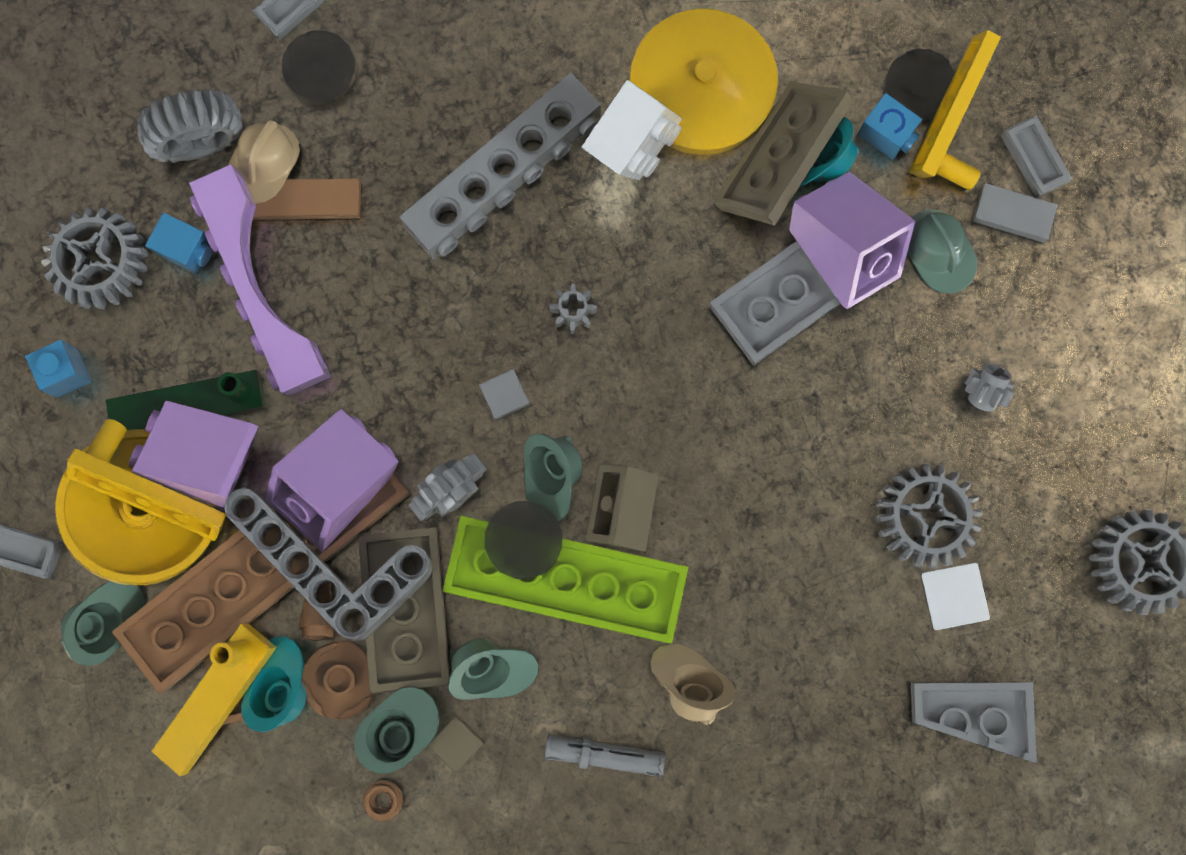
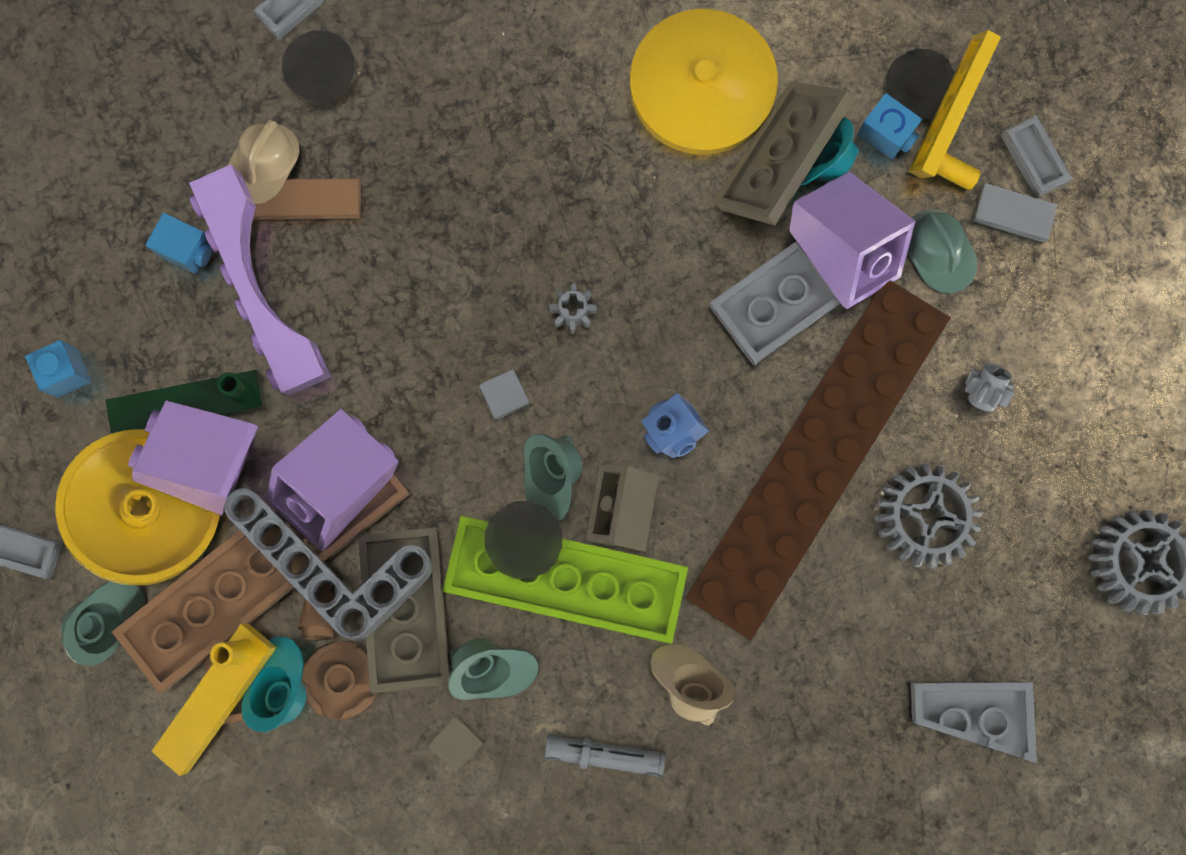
light grey gear [41,207,149,310] -> none
yellow piece [66,419,226,541] -> none
light grey gear [137,89,243,163] -> none
sand green piece [354,687,439,774] -> none
medium nougat plate [363,780,403,821] -> none
light grey brick [399,73,601,260] -> none
light grey gear [408,453,487,522] -> none
white brick [582,80,683,181] -> none
white sticker [922,563,990,630] -> none
none -> medium blue brick [641,393,710,458]
none -> reddish brown plate [684,280,951,641]

